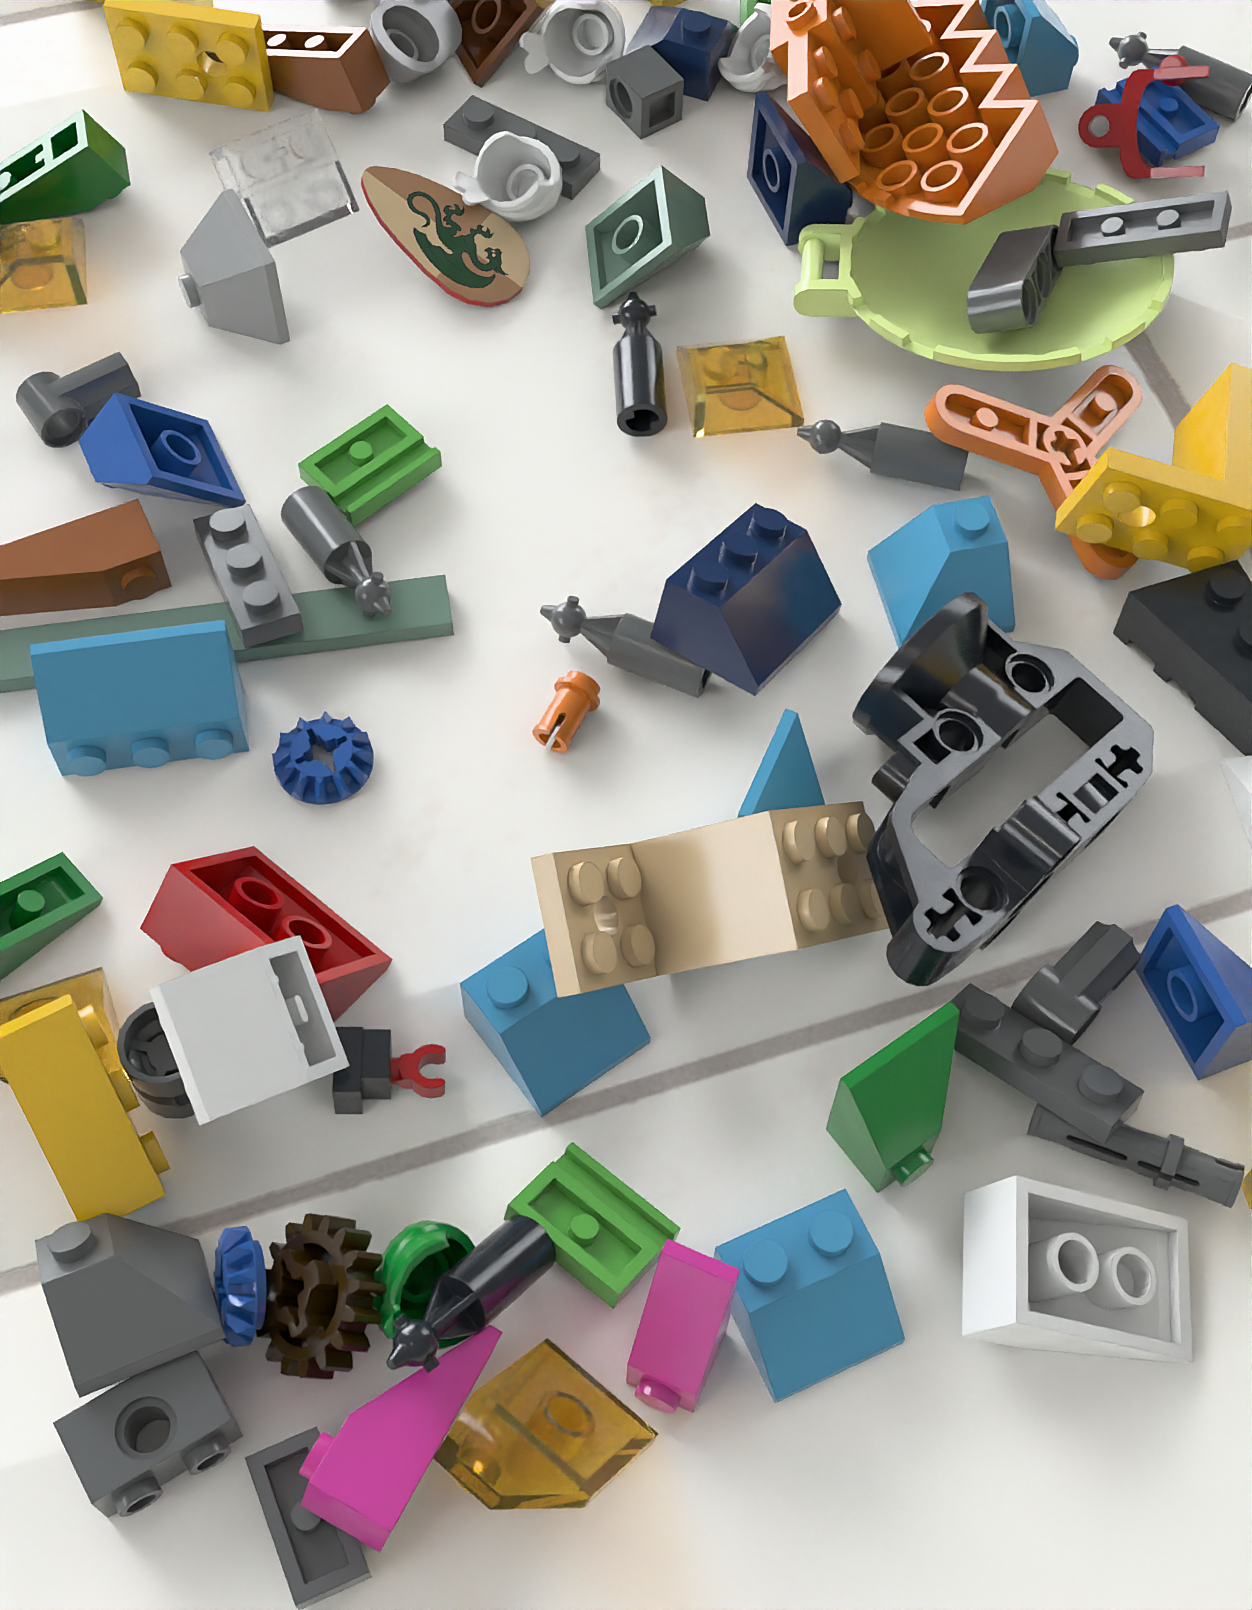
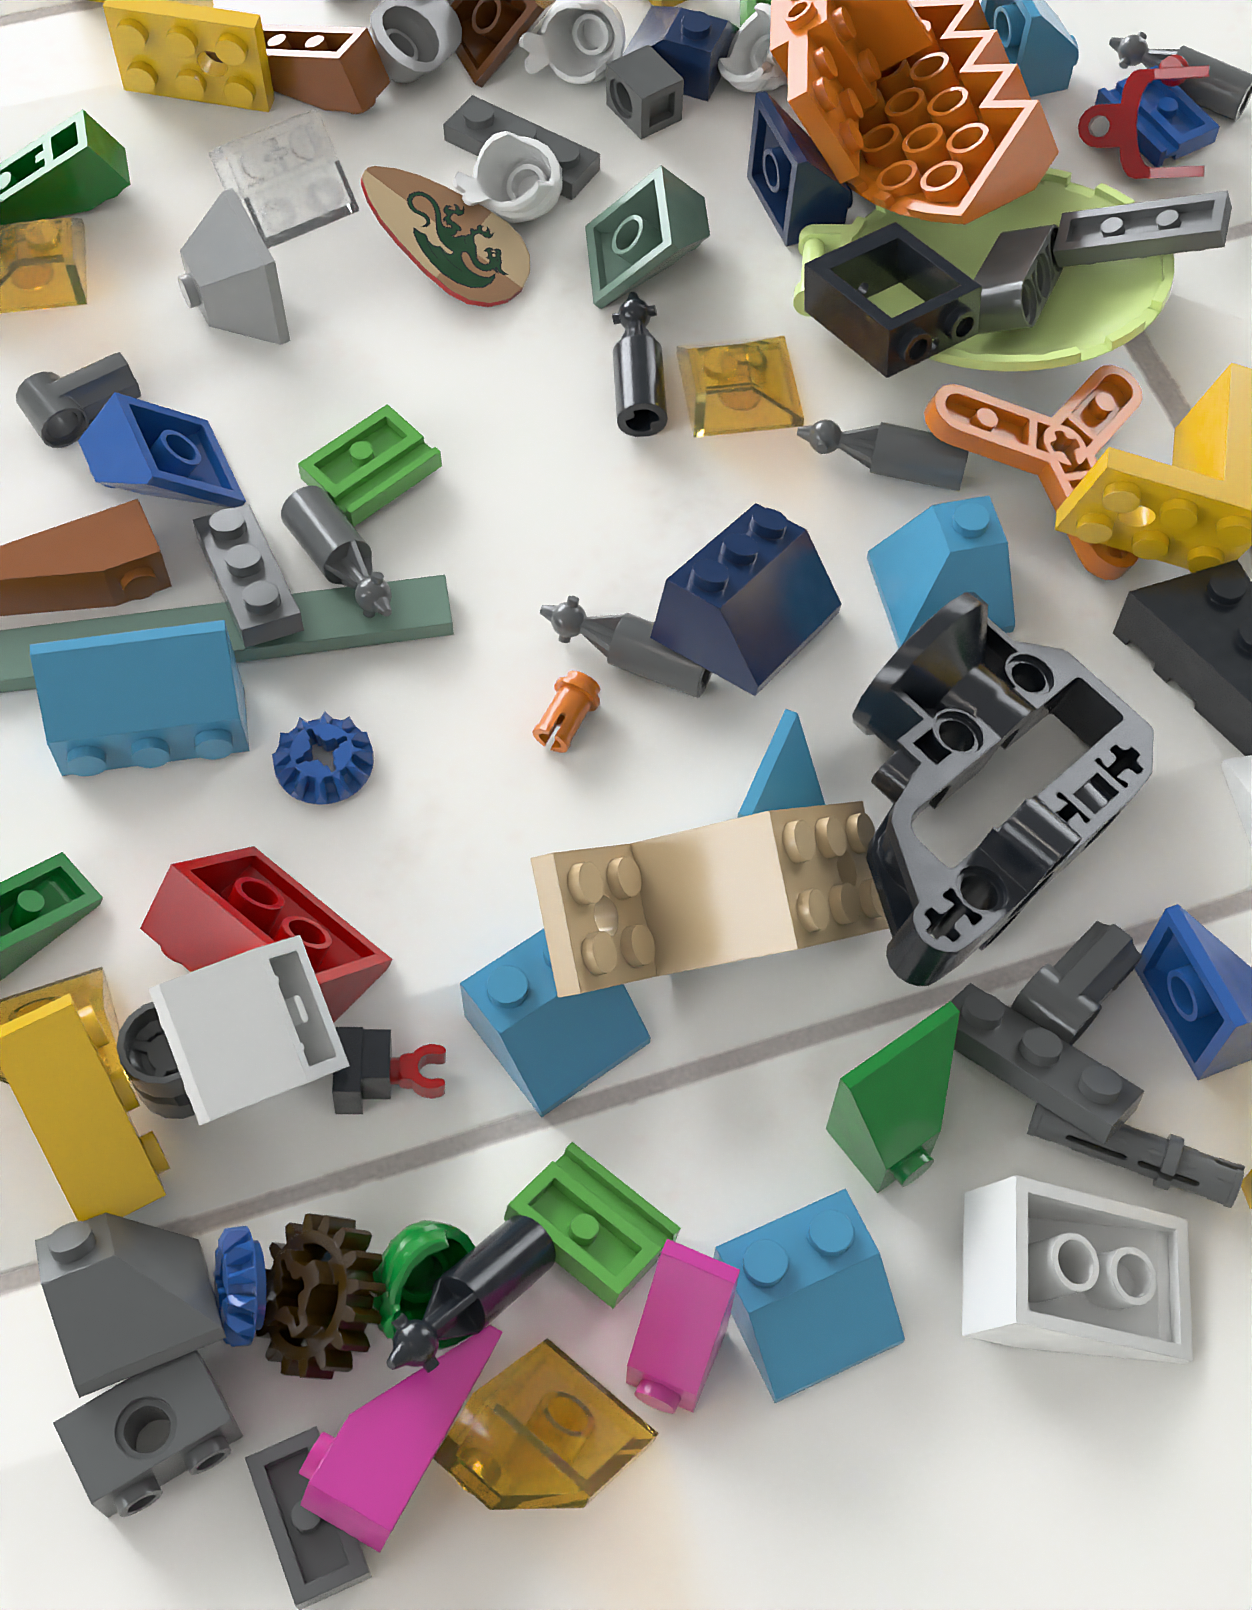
none -> black window [804,222,982,378]

